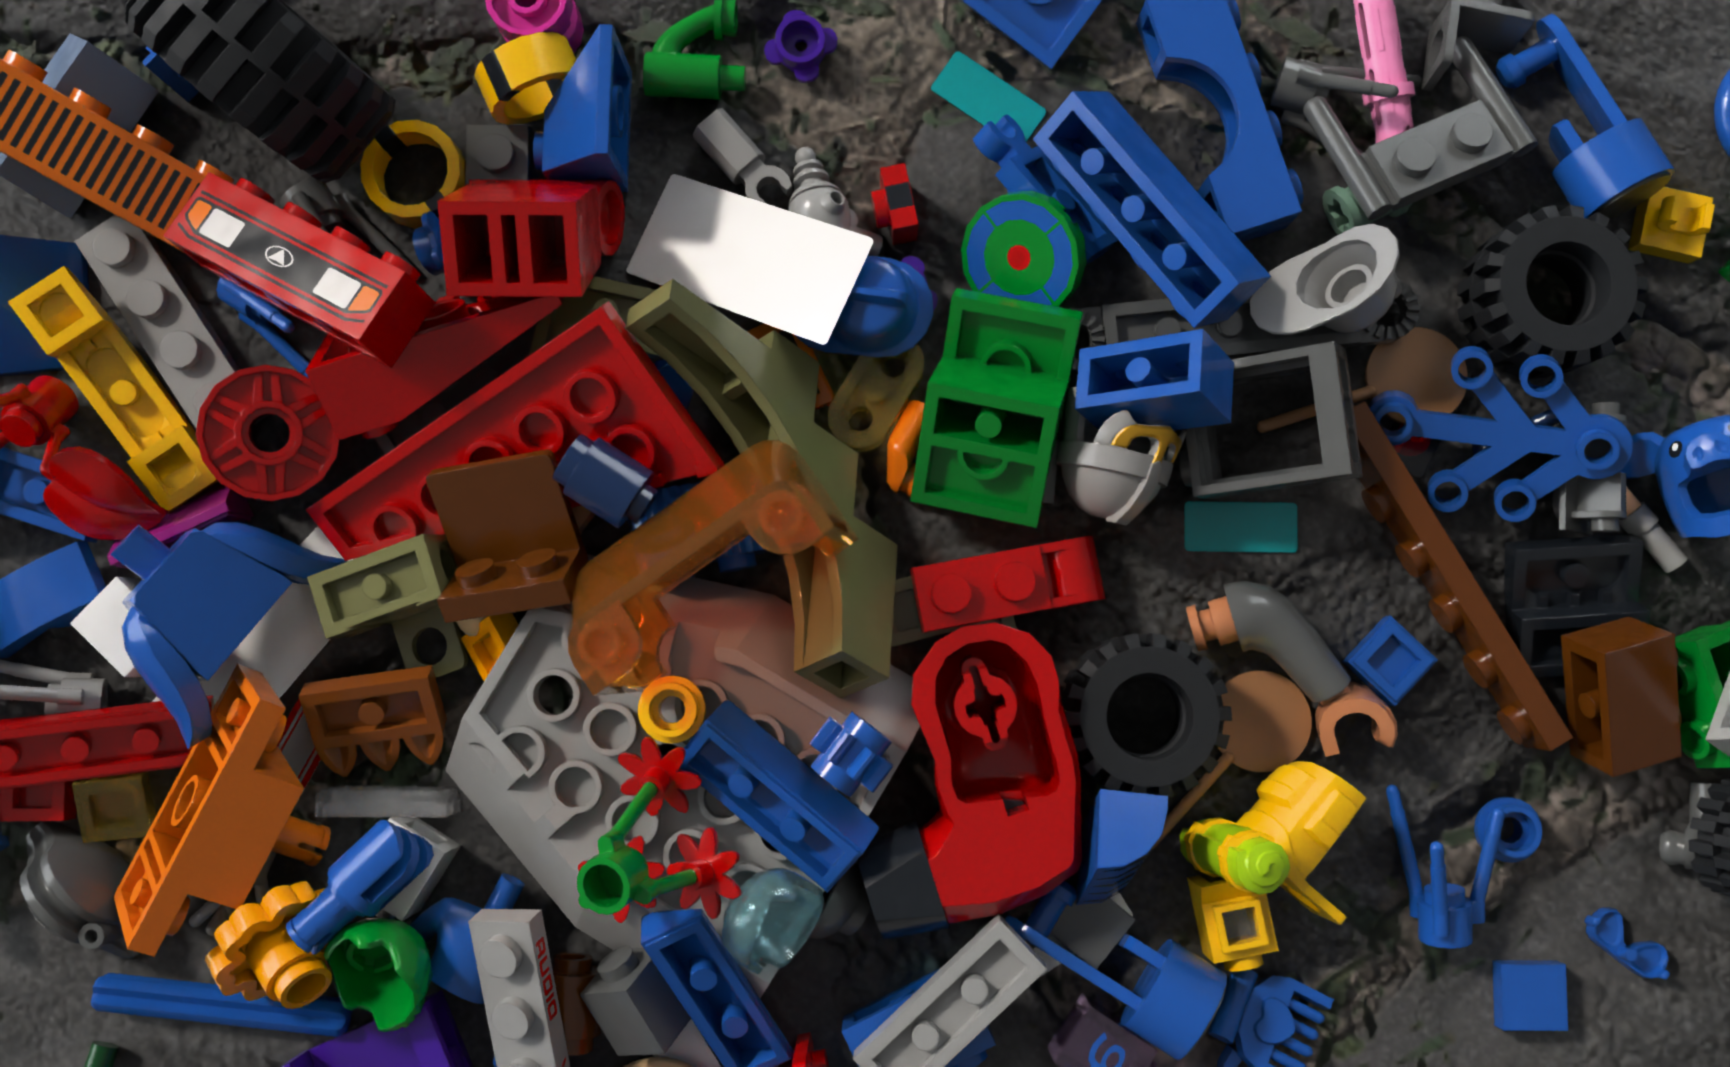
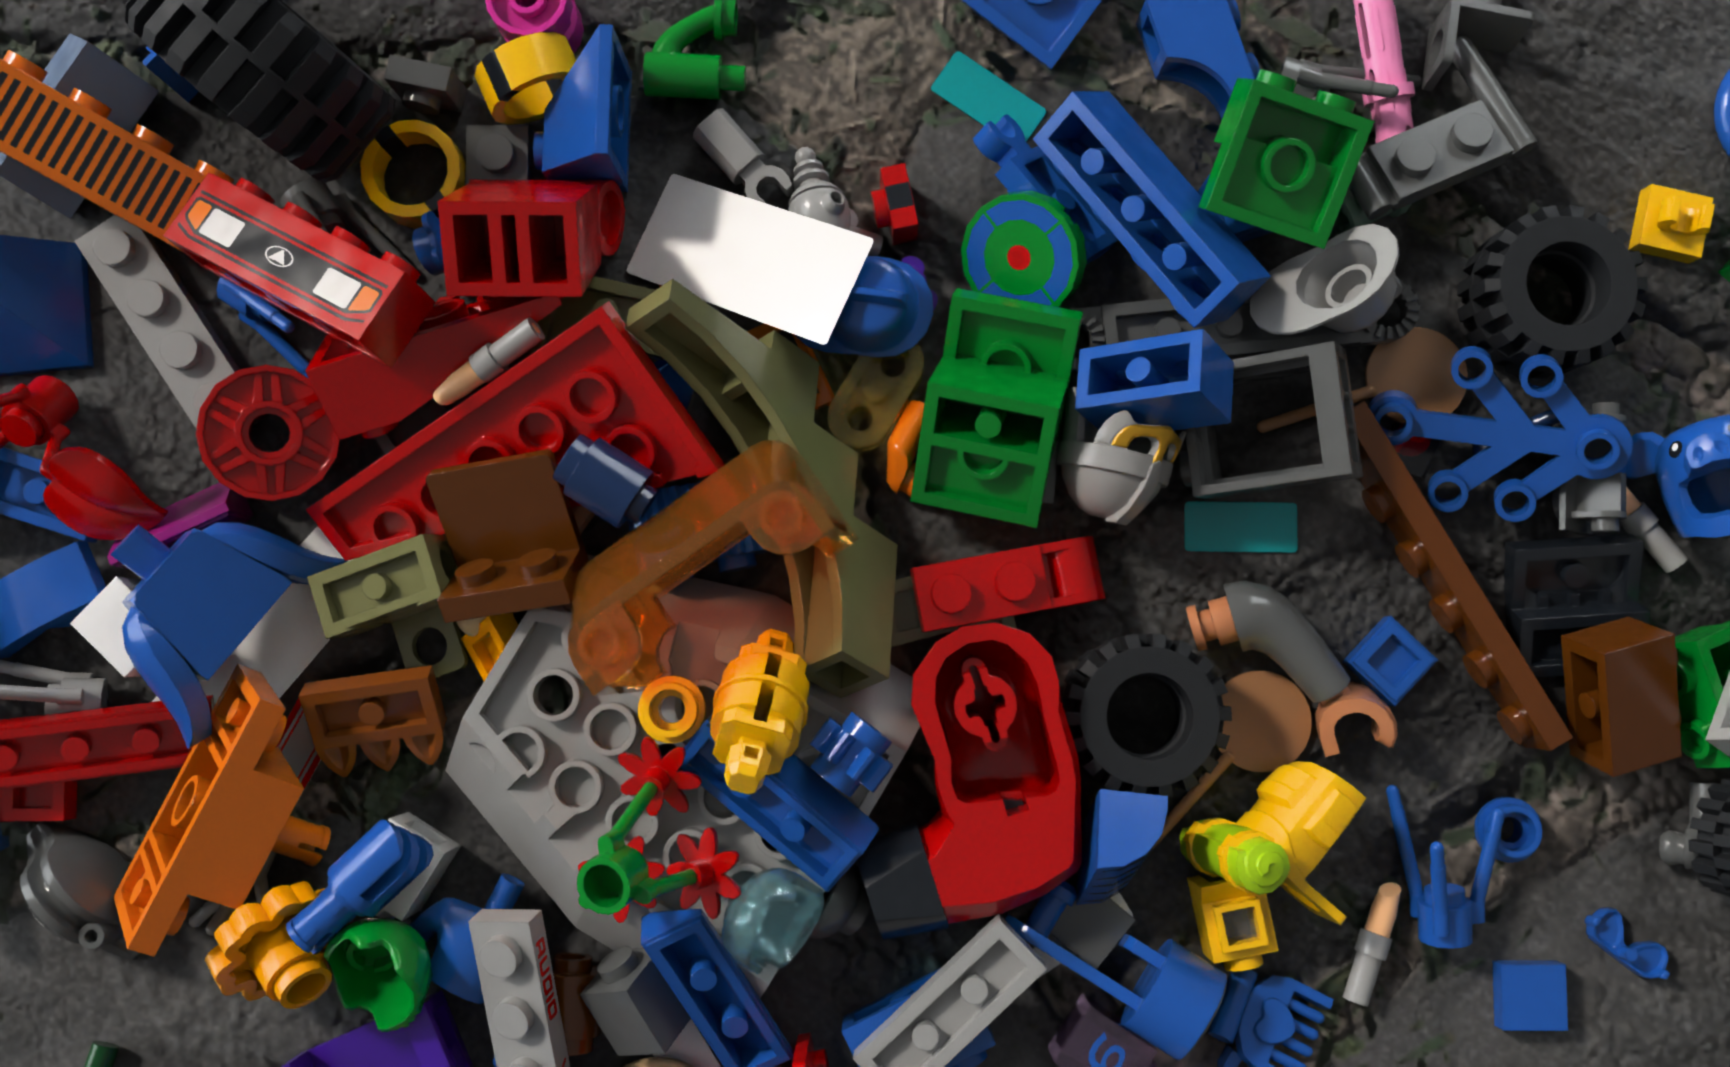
yellow slope [8,266,218,514] -> none
clear yellow plate [72,772,156,843] -> none
blue axle [91,973,352,1037] -> none
clear tile [315,786,463,818] -> none
dark purple plate [764,10,838,83] -> none
blue piece [1495,13,1676,220] -> none
none -> dark grey plate [384,55,467,115]
none -> light grey piece [433,317,545,405]
none -> yellow piece [710,629,810,795]
none -> green plate [1198,69,1375,249]
none -> light grey piece [1342,882,1401,1007]

